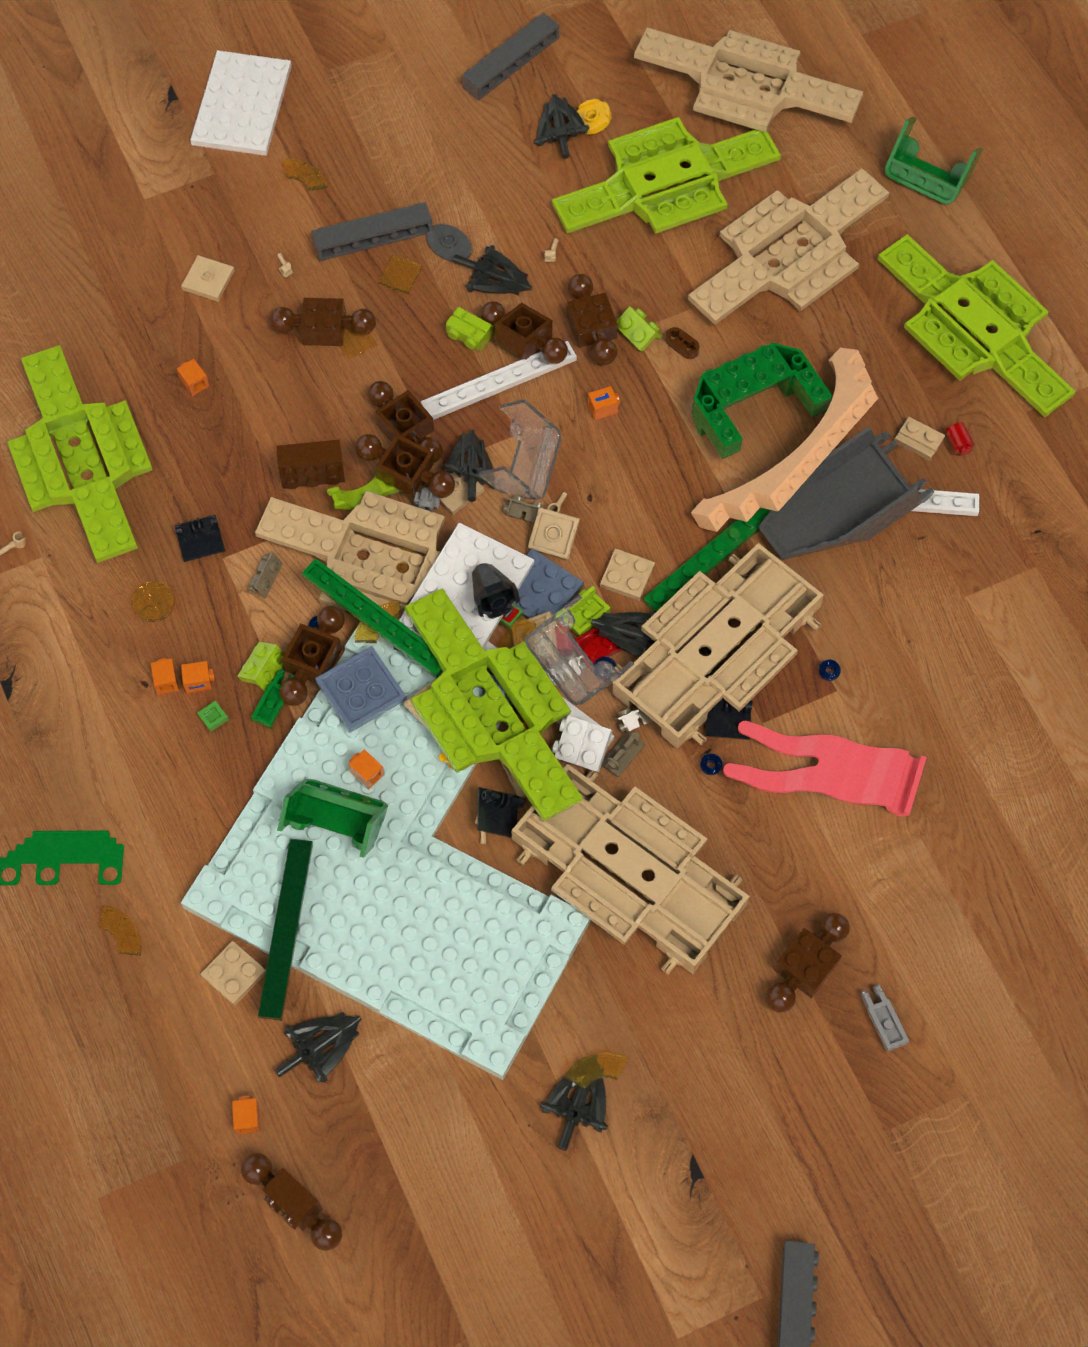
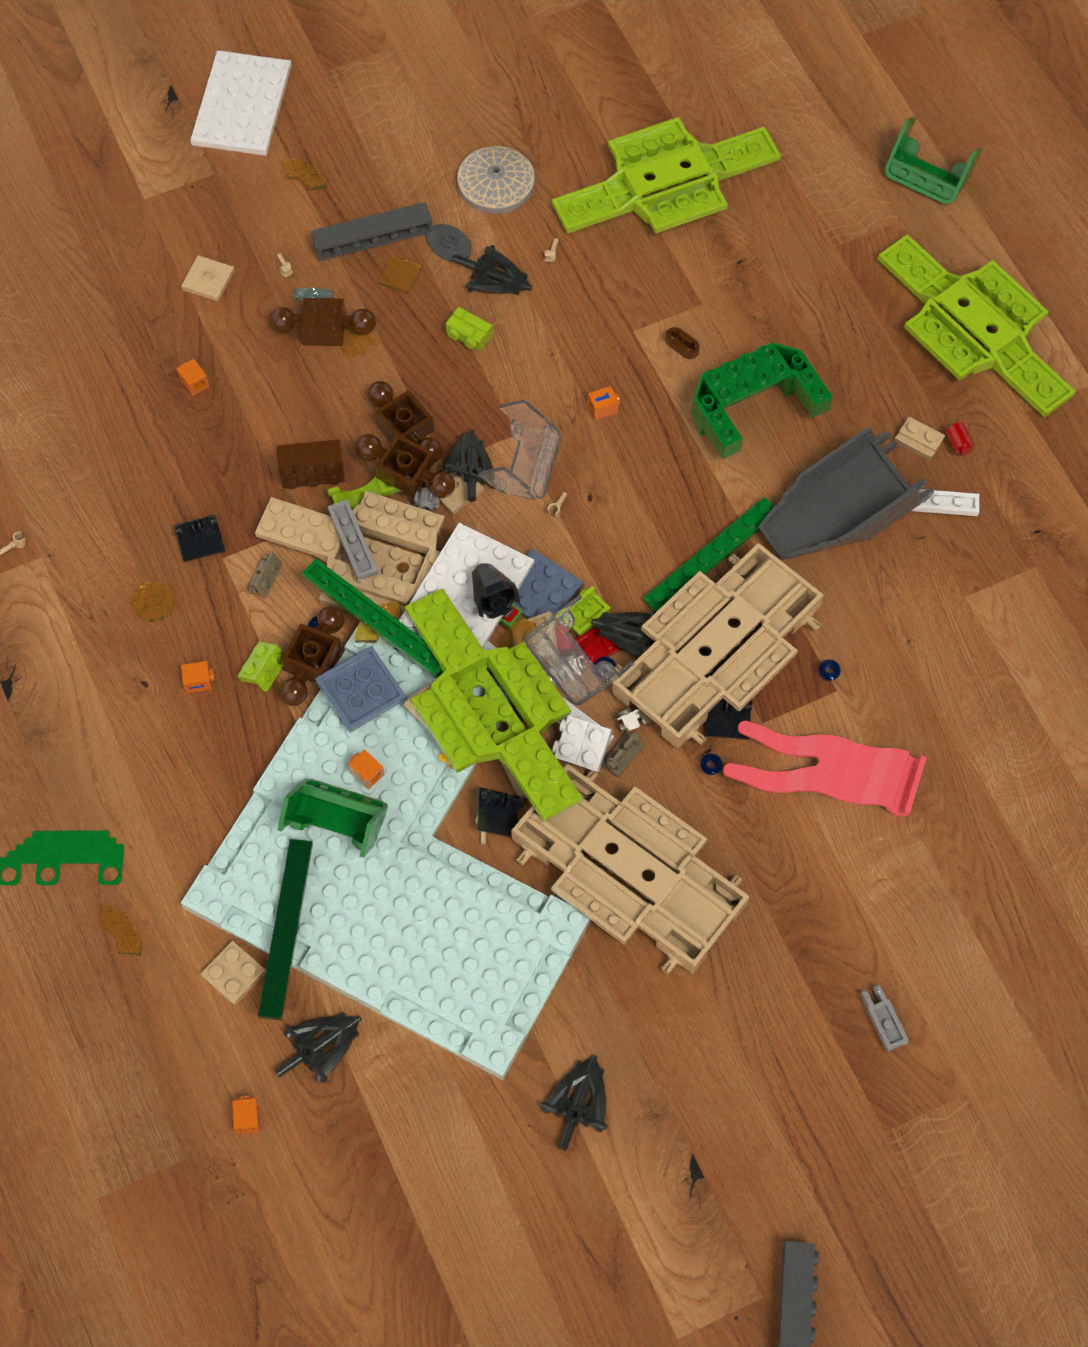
lime piece [7,345,153,563] -> none
orange brick [151,658,179,695] -> none
bright green plate [197,701,229,732] -> none
reddish brown brick [241,1153,342,1251] -> none
green hinge [251,669,295,729] -> none
white plate [421,341,577,420] -> none
dark grey brick [462,13,559,101] -> none
reddish brown brick [480,301,568,364] -> none
dark tan hinge [503,495,544,523] -> none
tan plate [528,507,580,560] -> none
pearl dark grey bar [534,94,590,159] -> none
clear yellow tile [565,1052,629,1089] -> none
reddish brown brick [567,274,618,365] -> none
yellow plate [577,99,611,134] -> none
tan plate [600,548,655,601] -> none
lime bracket [617,306,662,352] -> none
tan piece [634,28,863,132] -> none
tan piece [688,168,889,325] -> none
light nougat arch [691,347,878,532] -> none
reddish brown brick [766,913,850,1013] -> none
none -> clear light blue tile [293,288,333,301]
none -> light grey plate [328,500,378,581]
none -> light grey dish [457,146,535,214]

